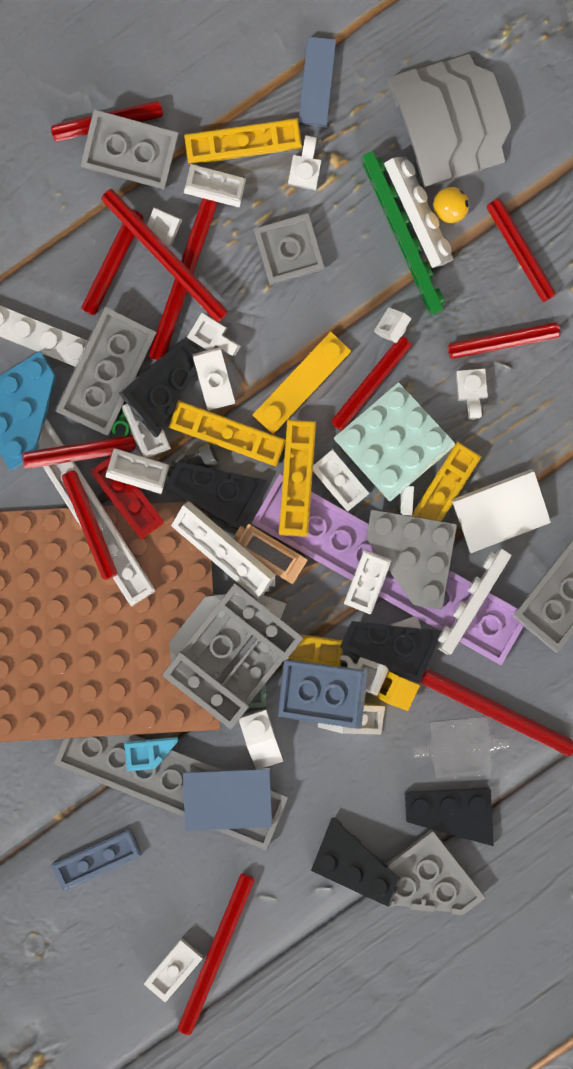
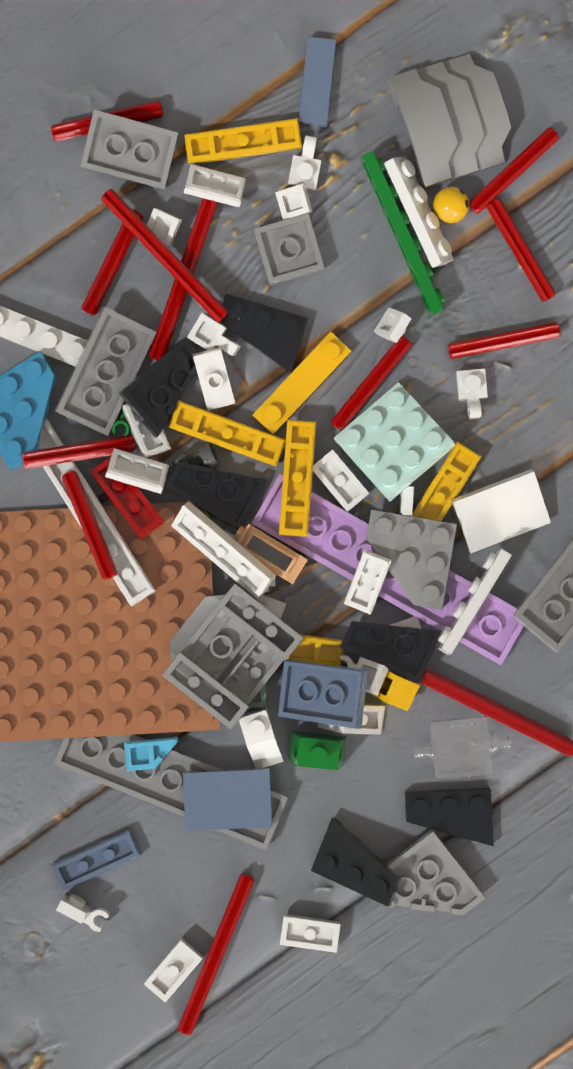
none -> white plate [56,894,110,932]
none -> black wing [219,293,308,373]
none -> white plate [275,184,313,220]
none -> white plate [280,914,341,953]
none -> green torso [289,731,346,770]
none -> red axle [469,127,559,214]

